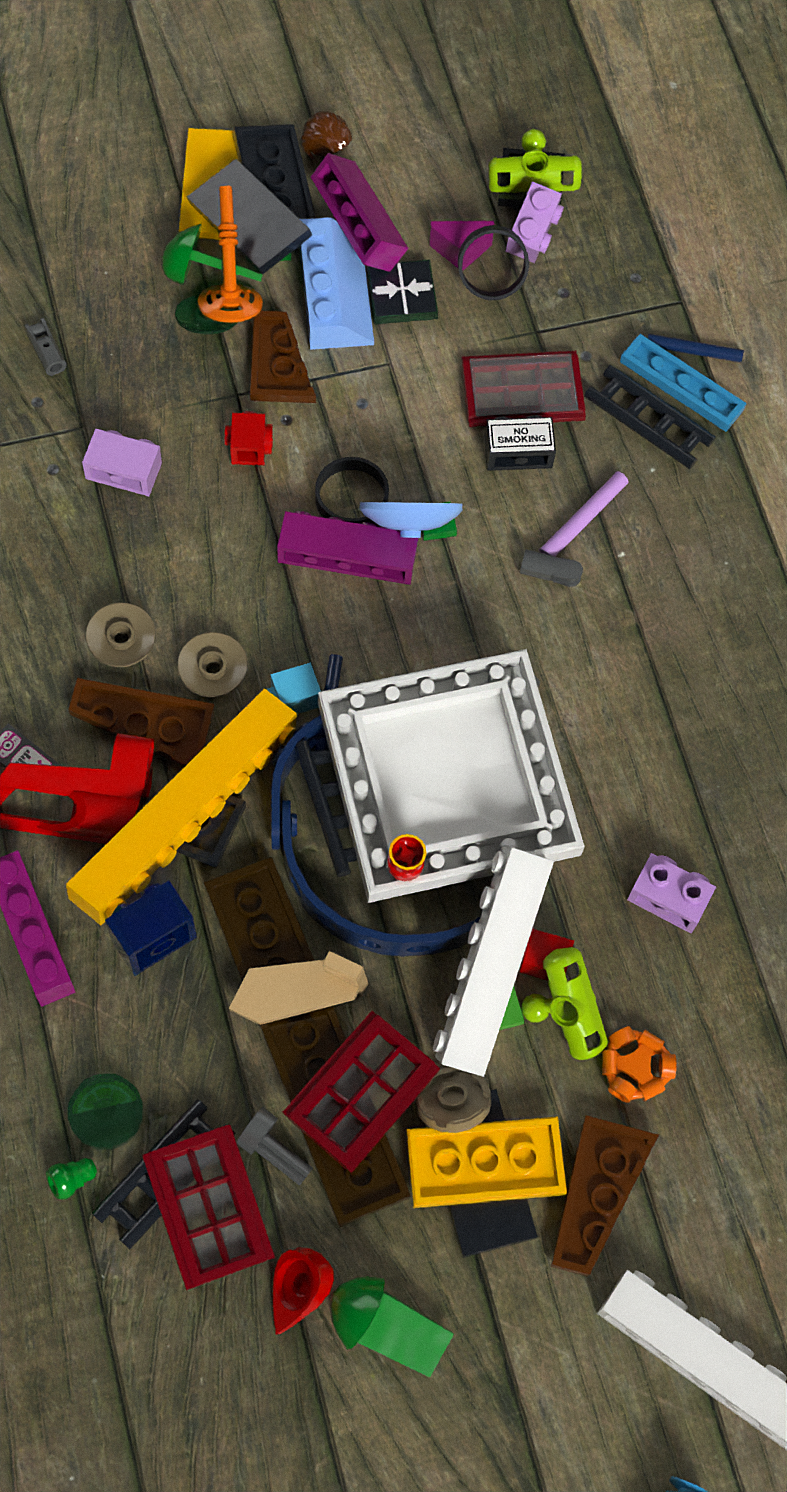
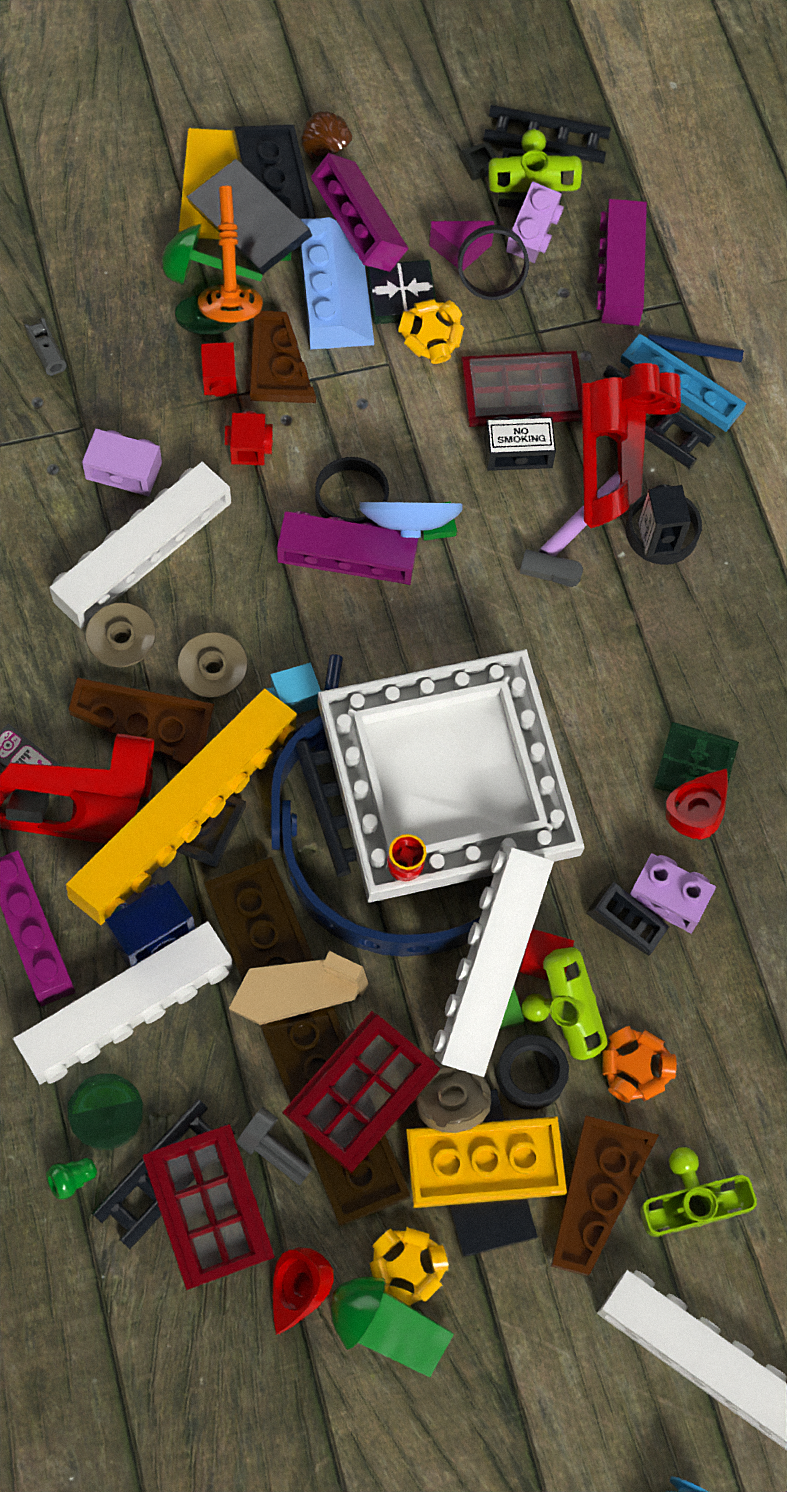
none -> pearl dark grey tile [6,790,49,823]
none -> white brick [13,921,232,1085]
none -> white brick [49,462,231,629]
none -> red brick [201,342,237,397]
none -> yellow piece [369,1227,449,1306]
none -> yellow piece [398,299,464,364]
none -> pearl dark grey tile [460,142,497,181]
none -> black bar [483,105,611,164]
none -> black tyre [496,1034,569,1110]
none -> red panel [582,363,681,528]
none -> black slope [586,882,669,955]
none -> magenta brick [596,199,647,326]
none -> black tyre [626,494,702,565]
none -> black brick [638,484,691,558]
none -> lime piece [640,1147,757,1237]
none -> clear green tile [653,722,739,793]
none -> red piece [665,769,728,840]

